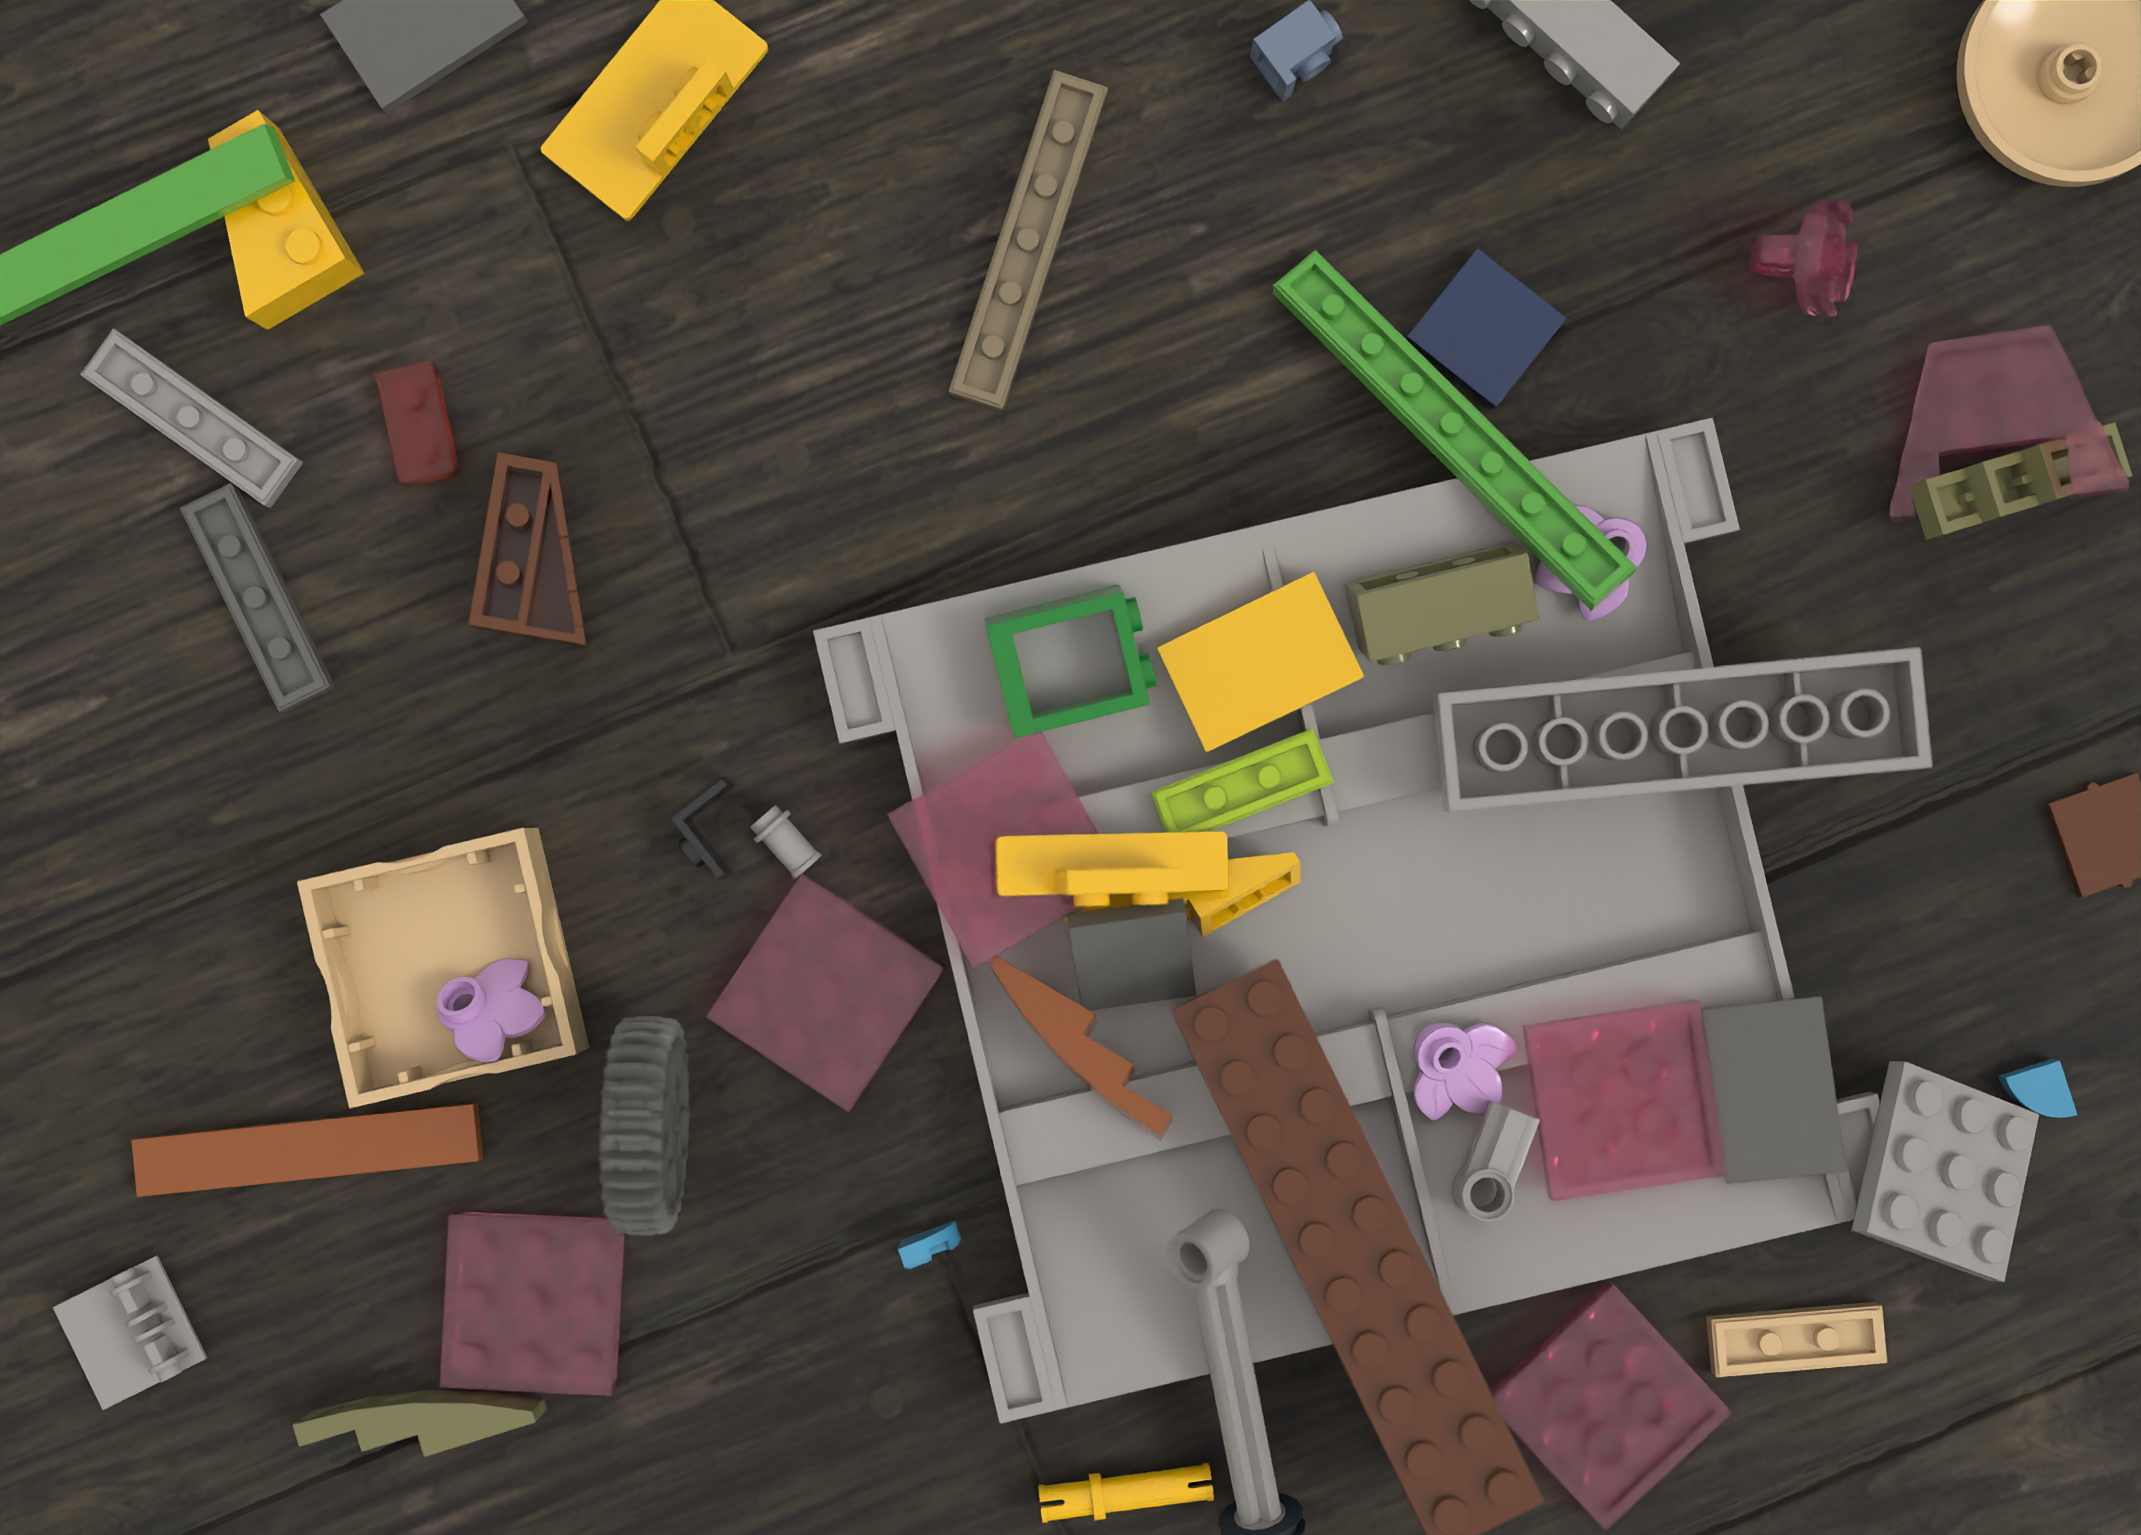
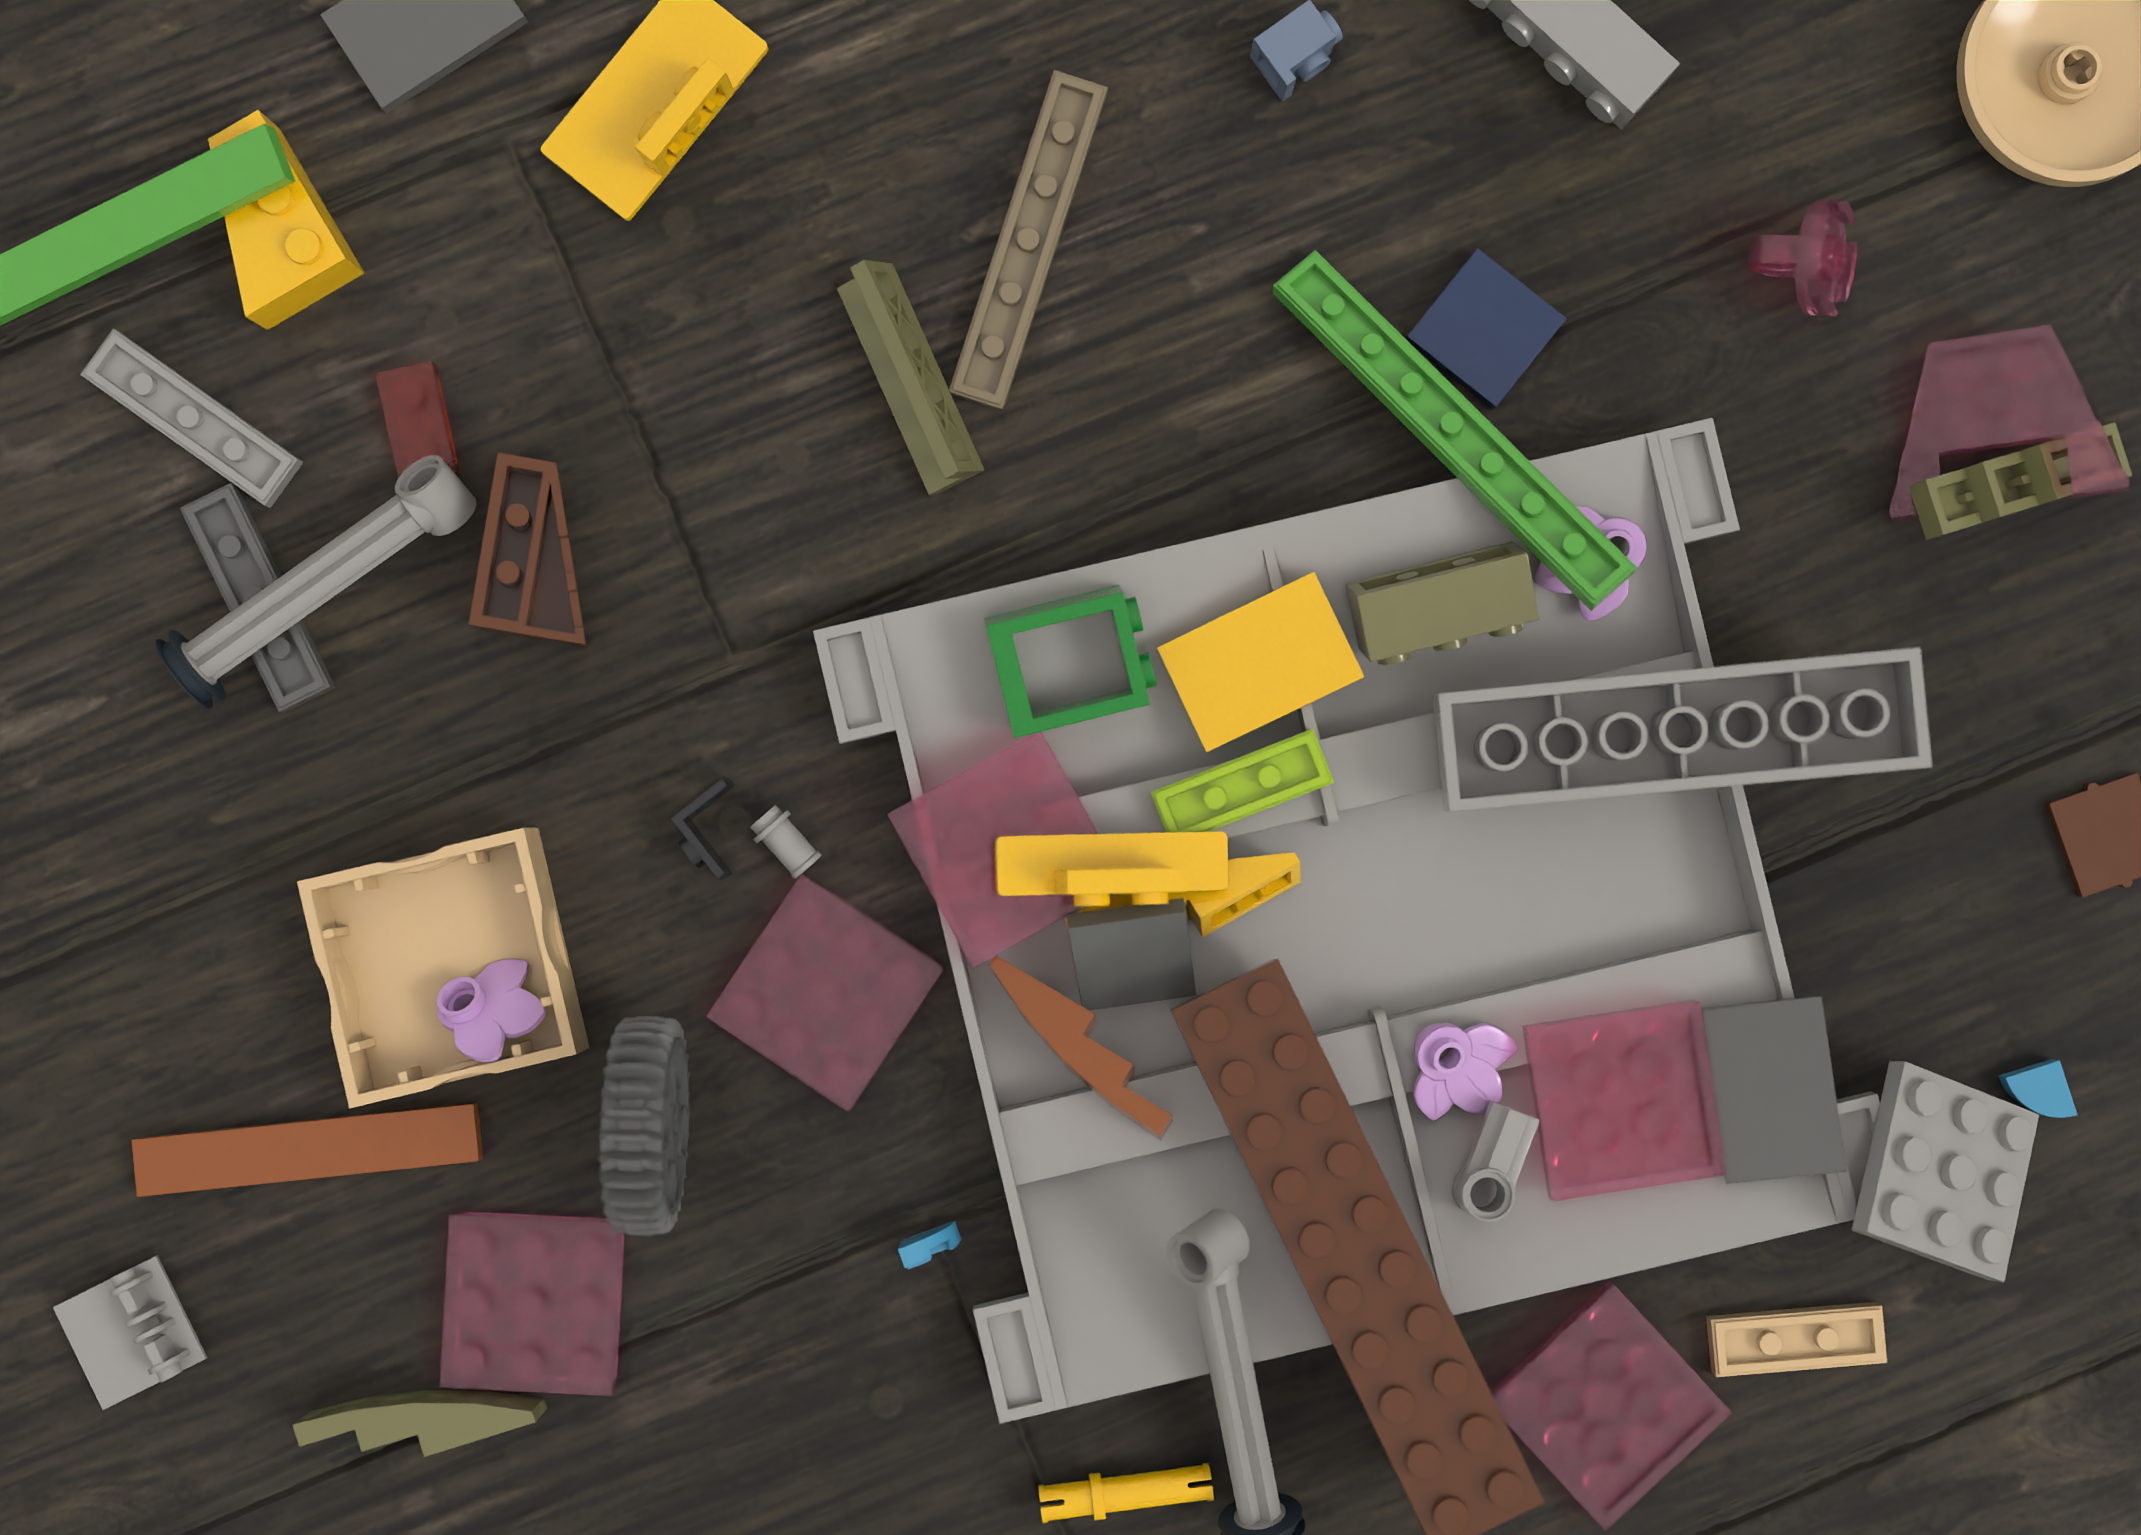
none -> light grey piece [155,455,477,709]
none -> olive fence [837,260,985,495]

